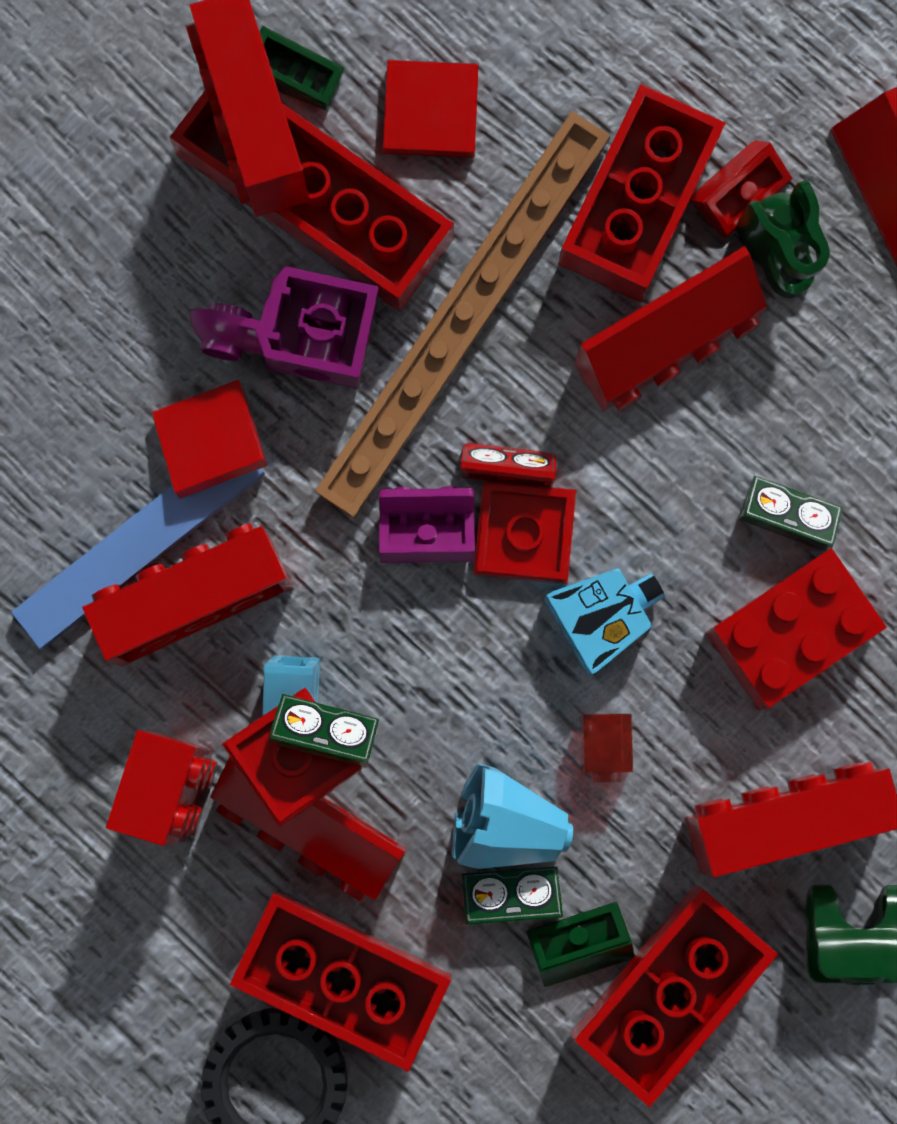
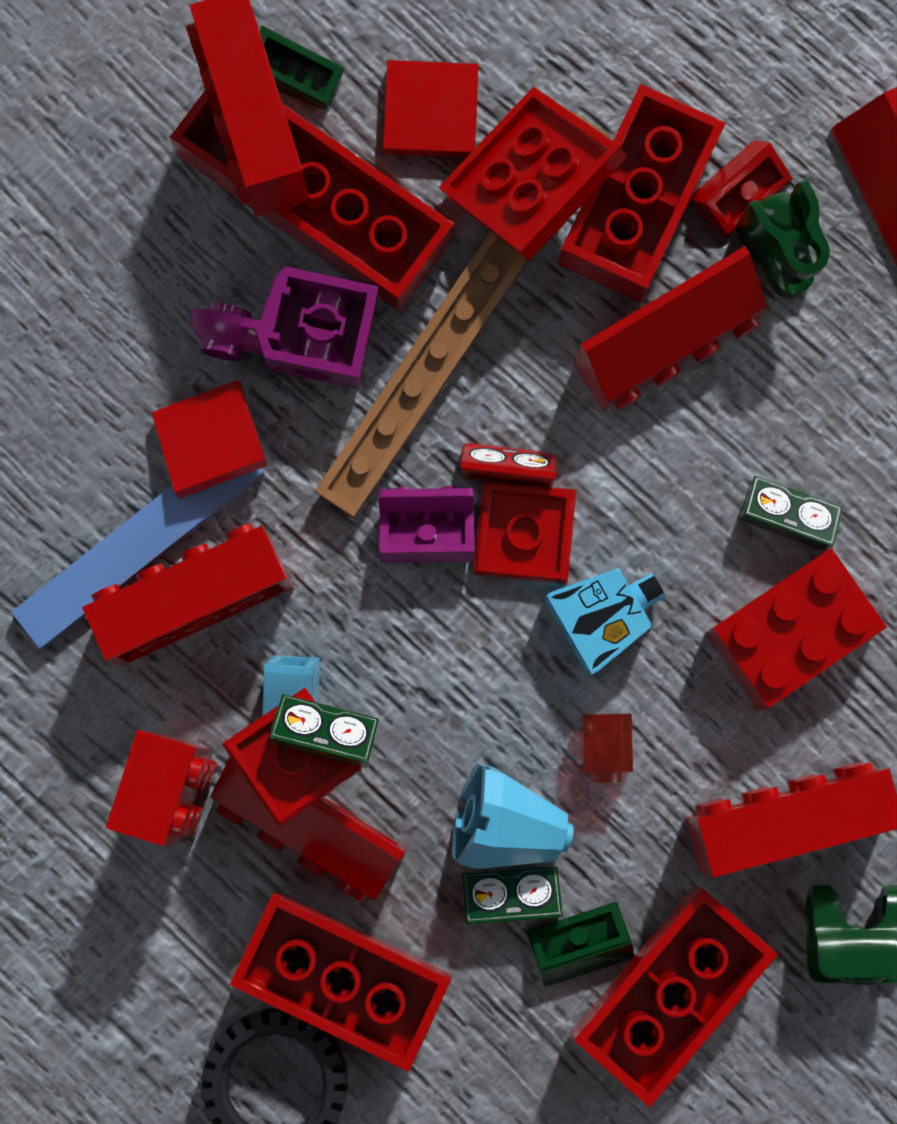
none -> red plate [438,86,627,262]

